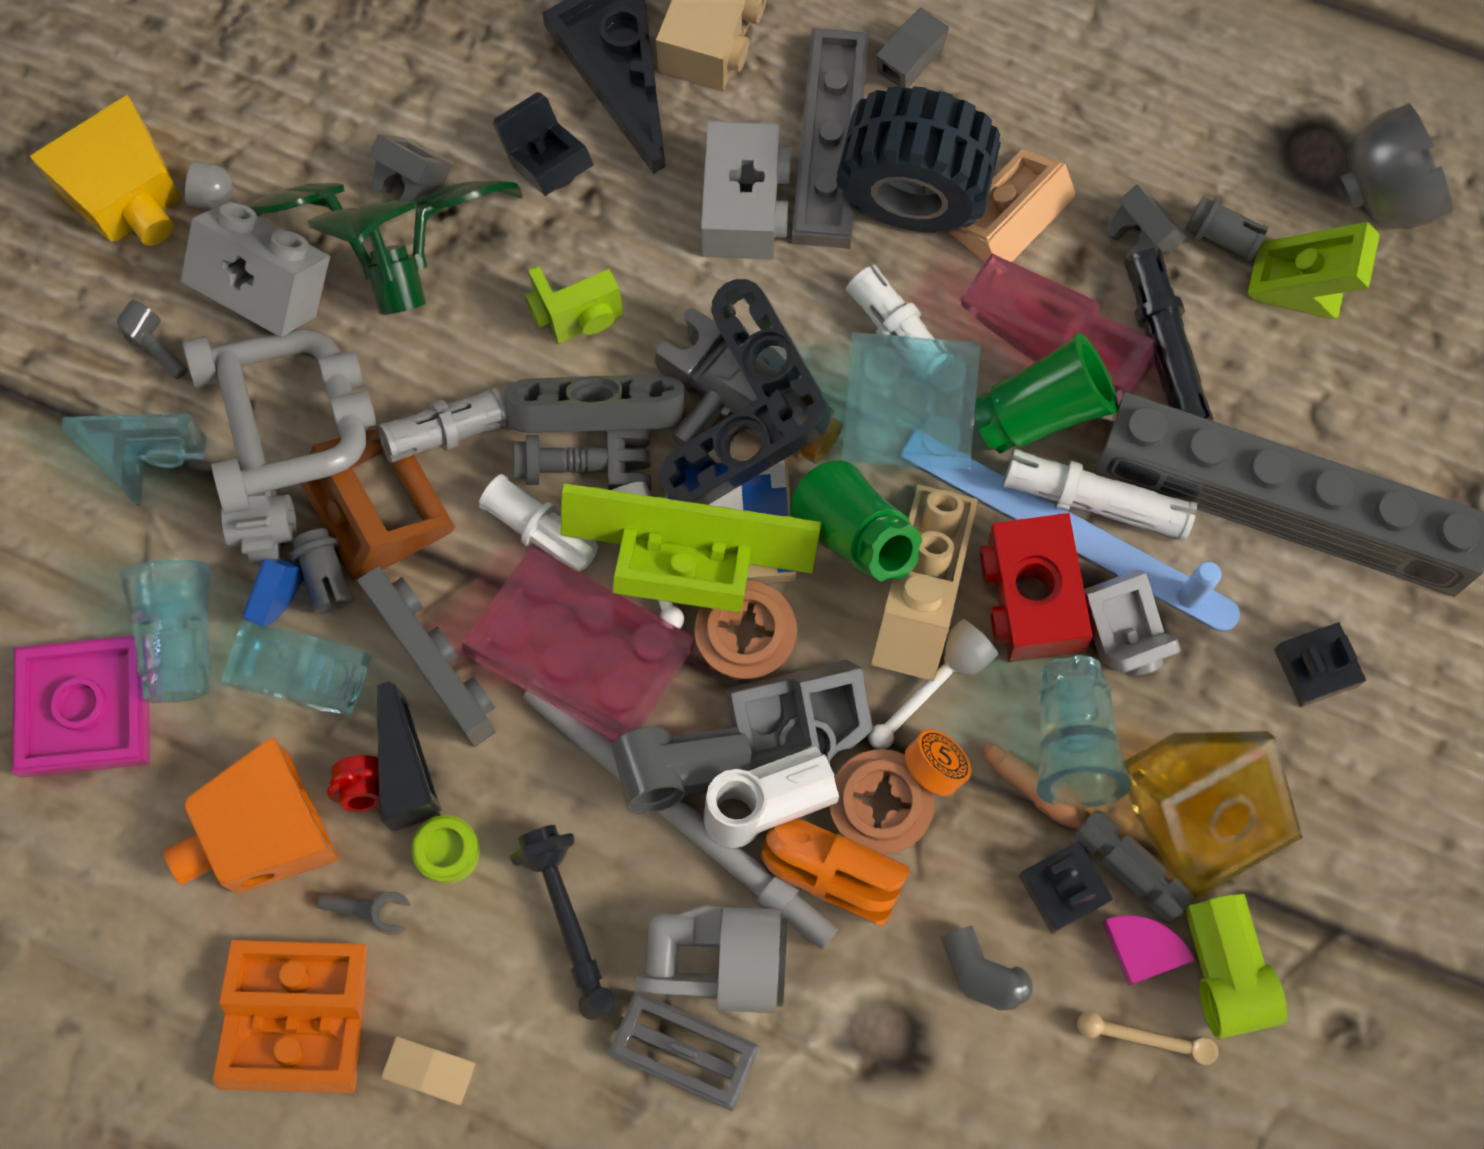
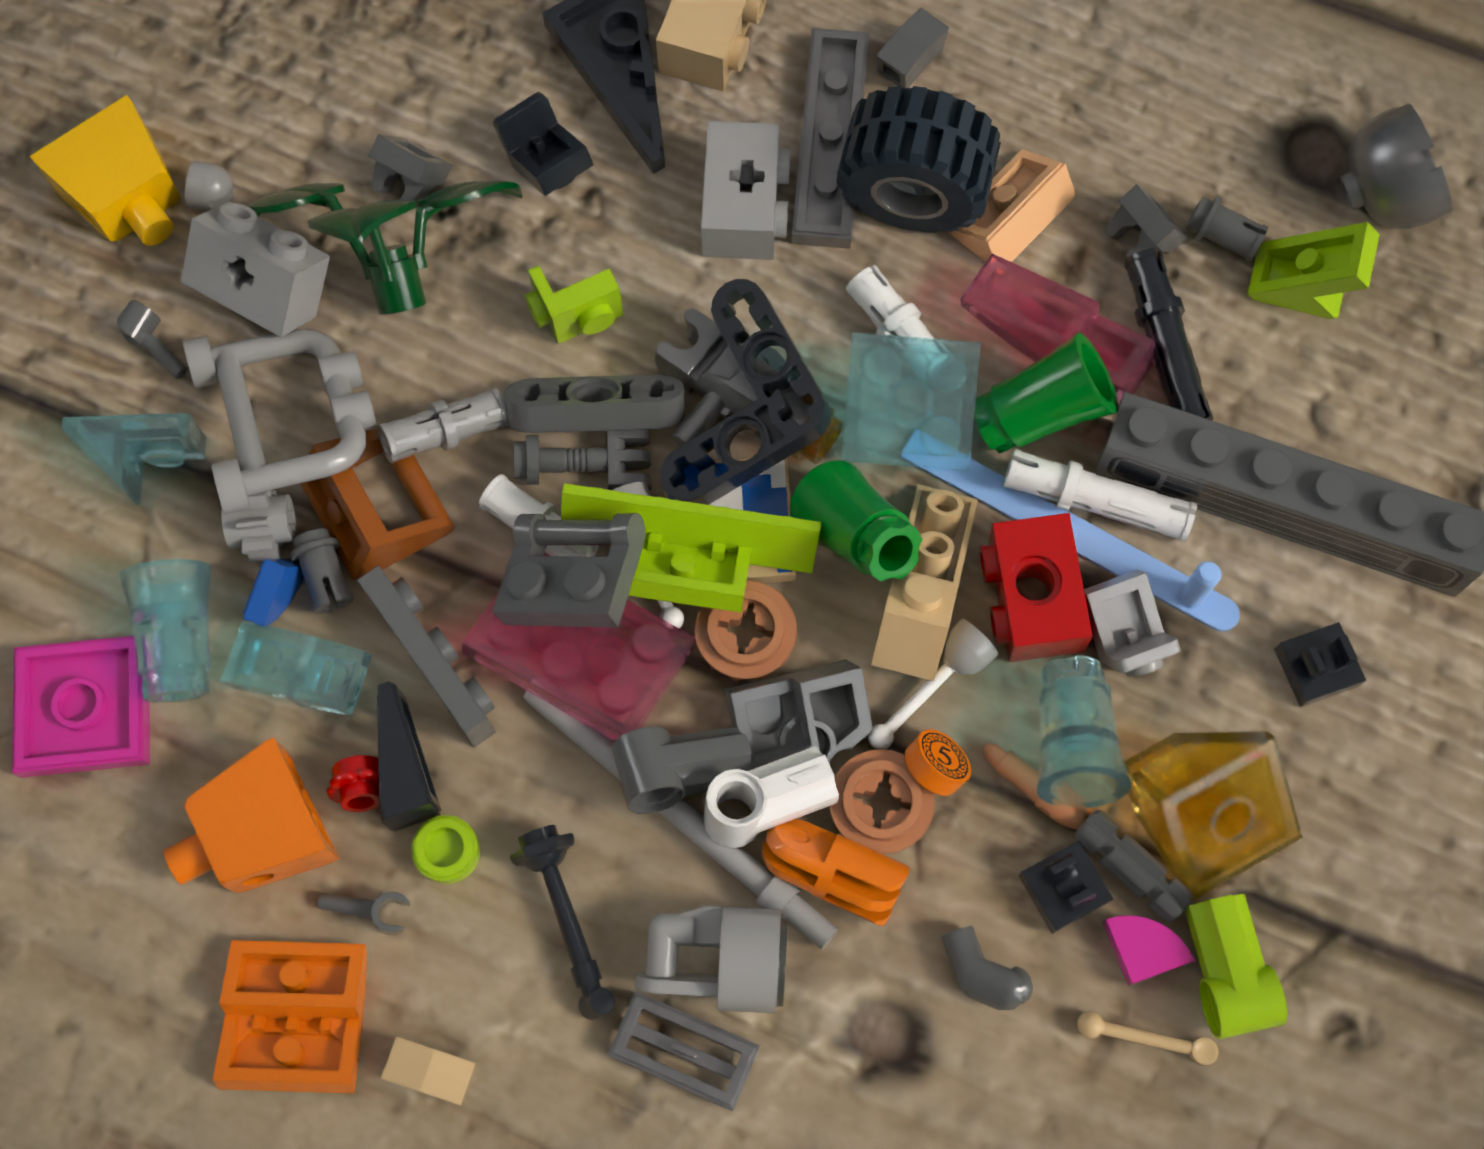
none -> dark grey plate [492,513,645,628]

